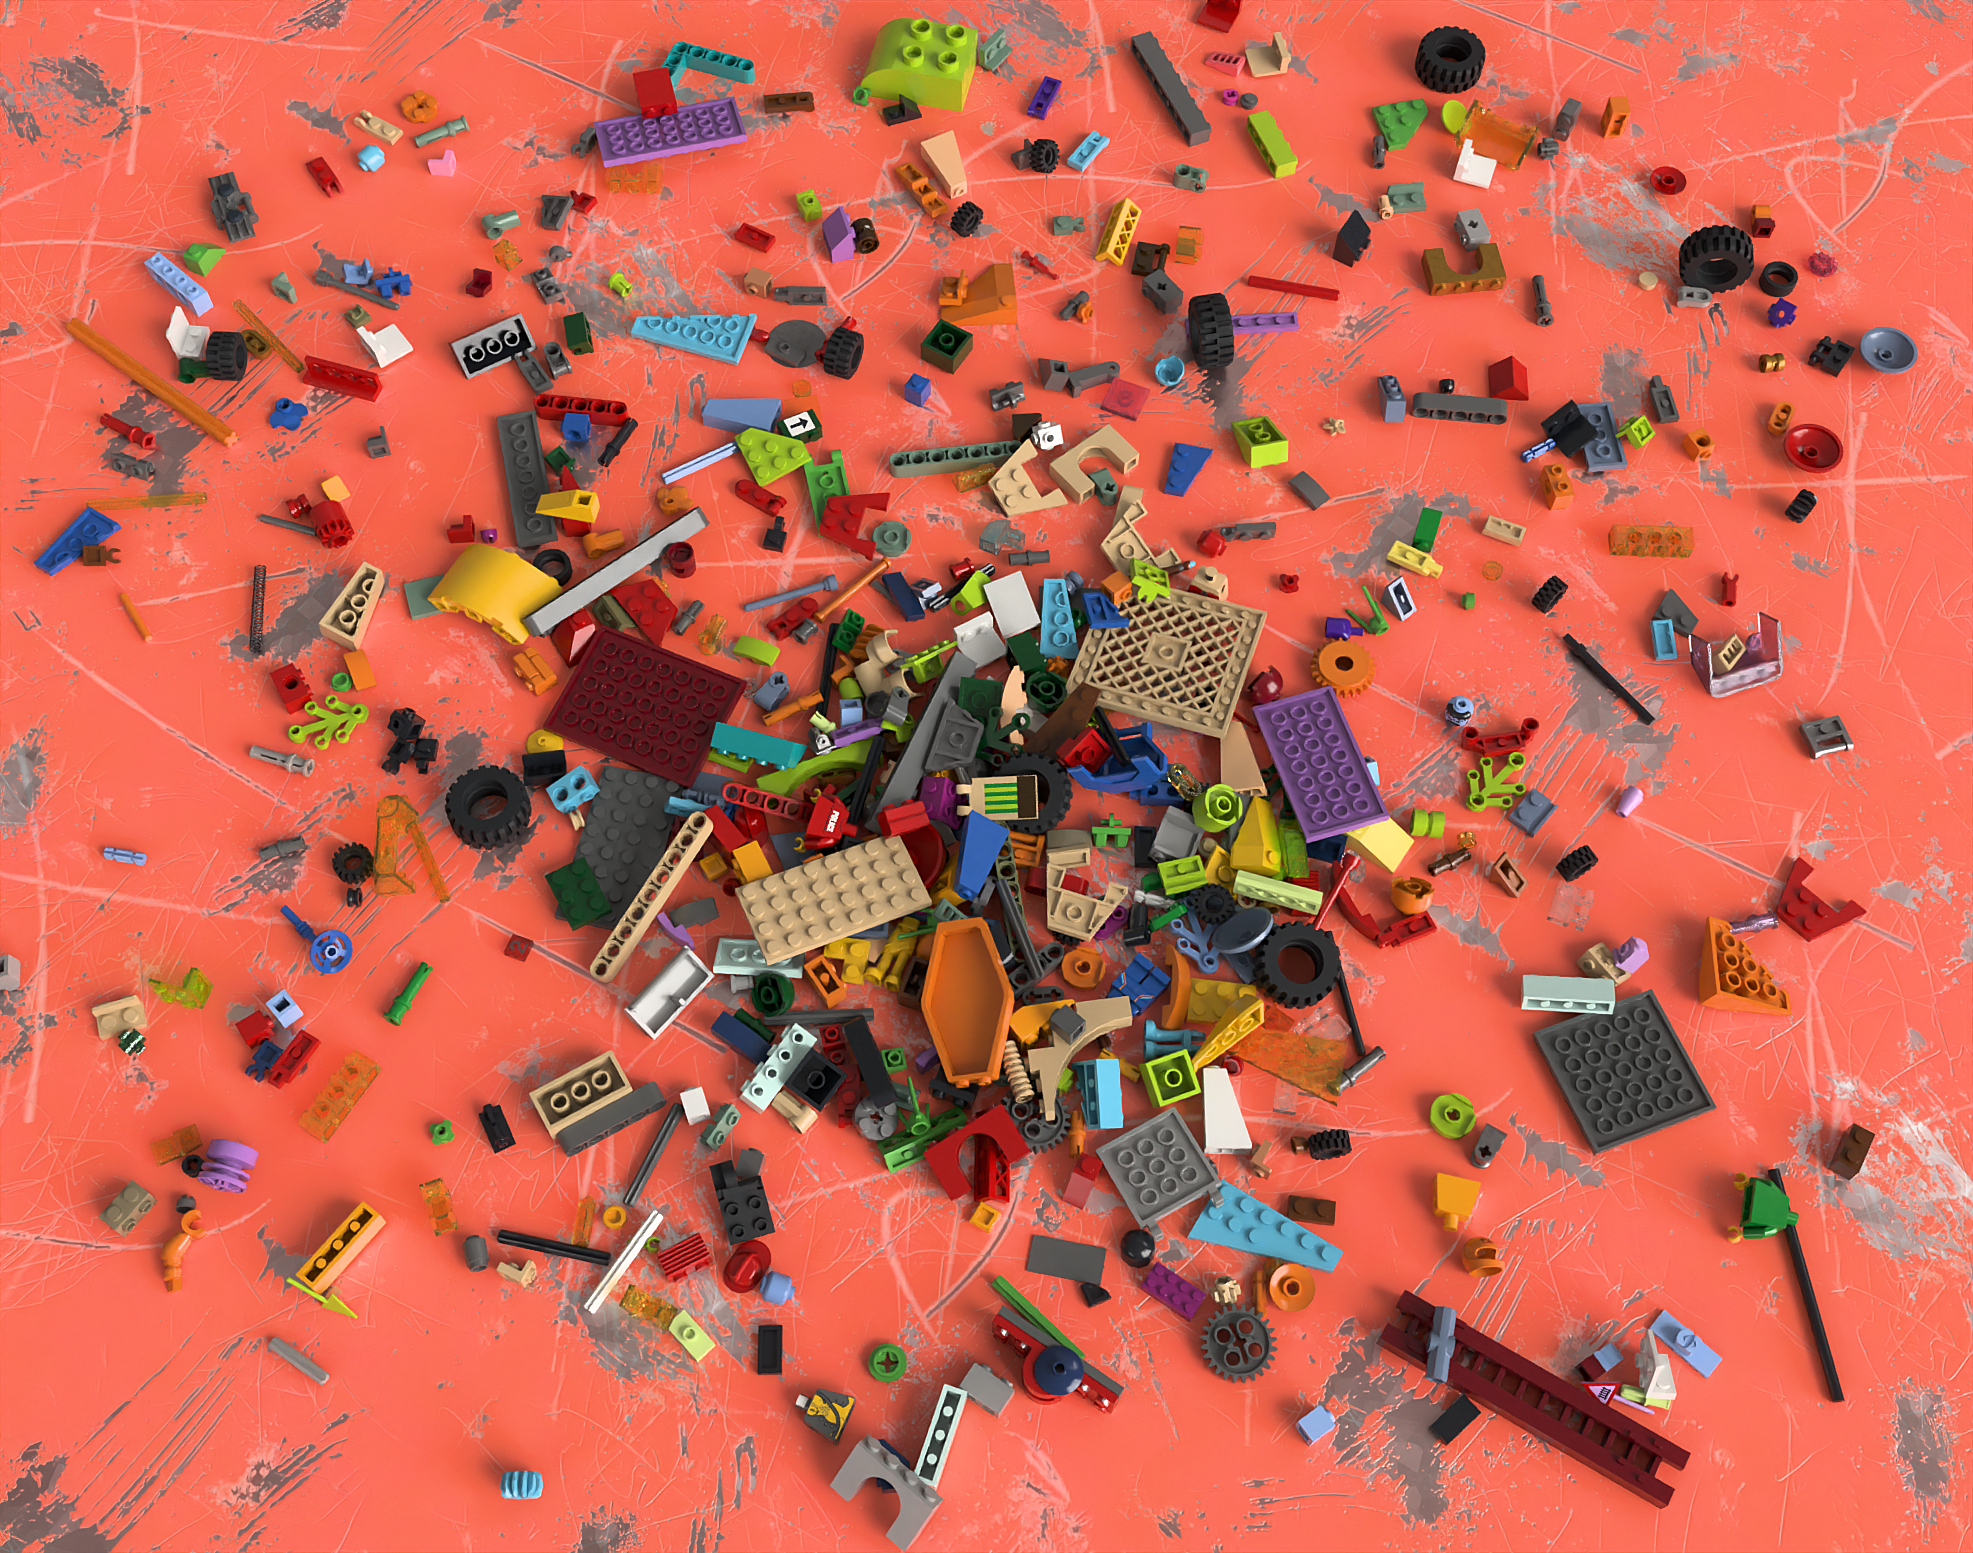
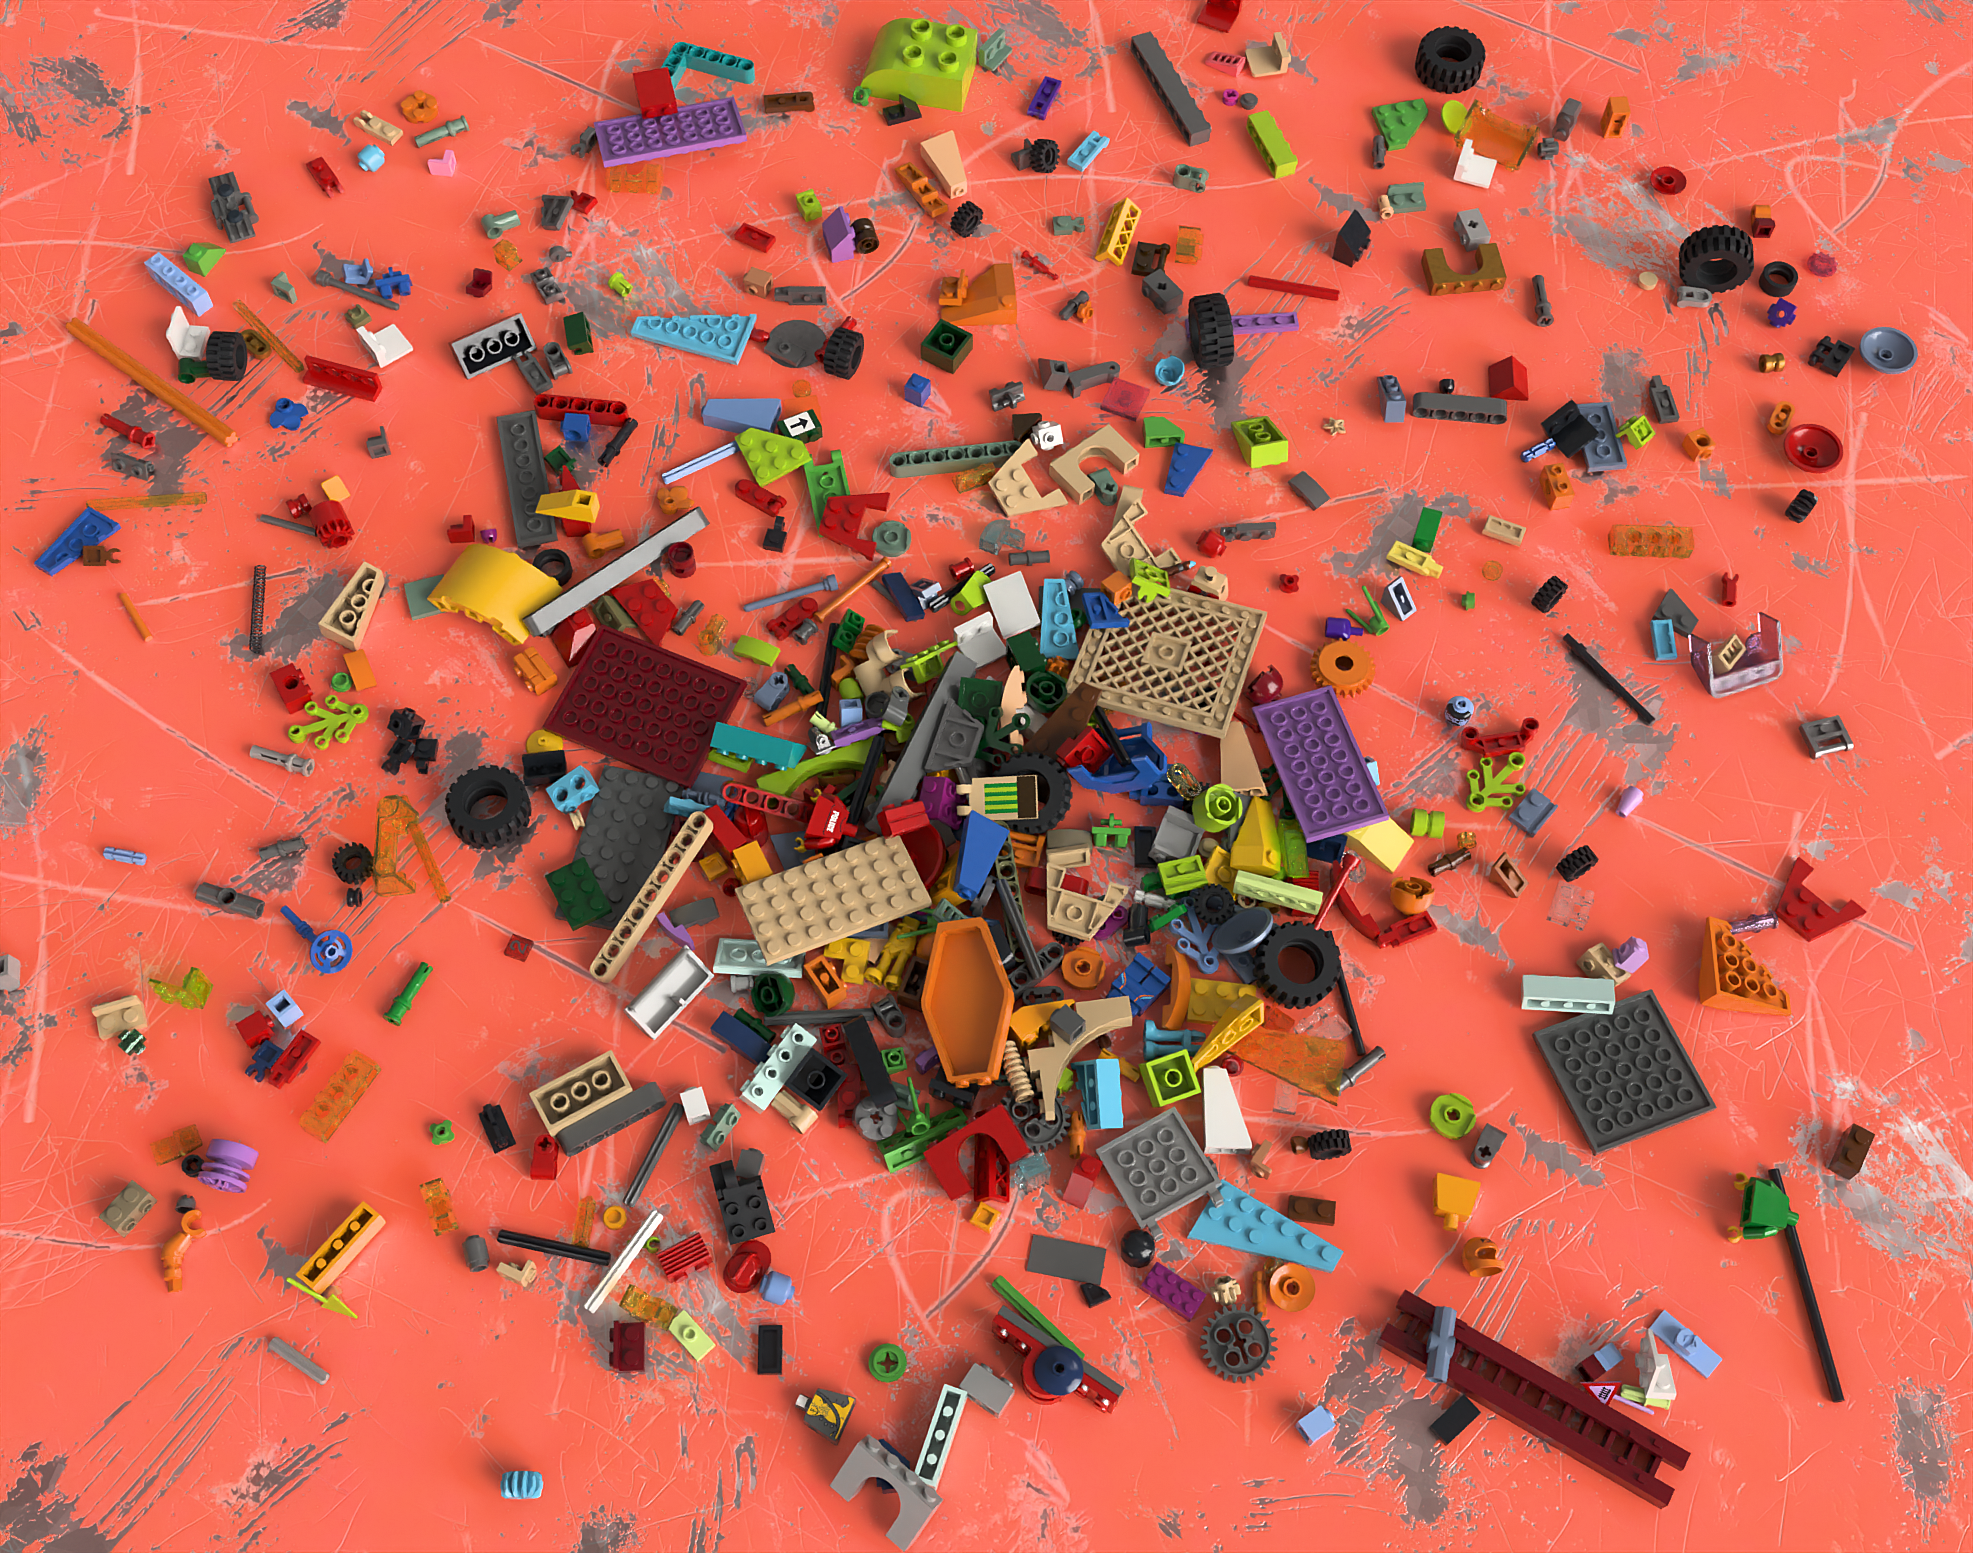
none -> dark grey piece [195,882,265,920]
none -> red piece [530,1134,559,1181]
none -> dark red bracket [609,1320,646,1374]
none -> dark green pin [784,664,816,696]
none -> dark grey piece [870,993,906,1038]
none -> clear light blue brick [1014,1151,1051,1195]
none -> bright green slope [1142,416,1185,448]

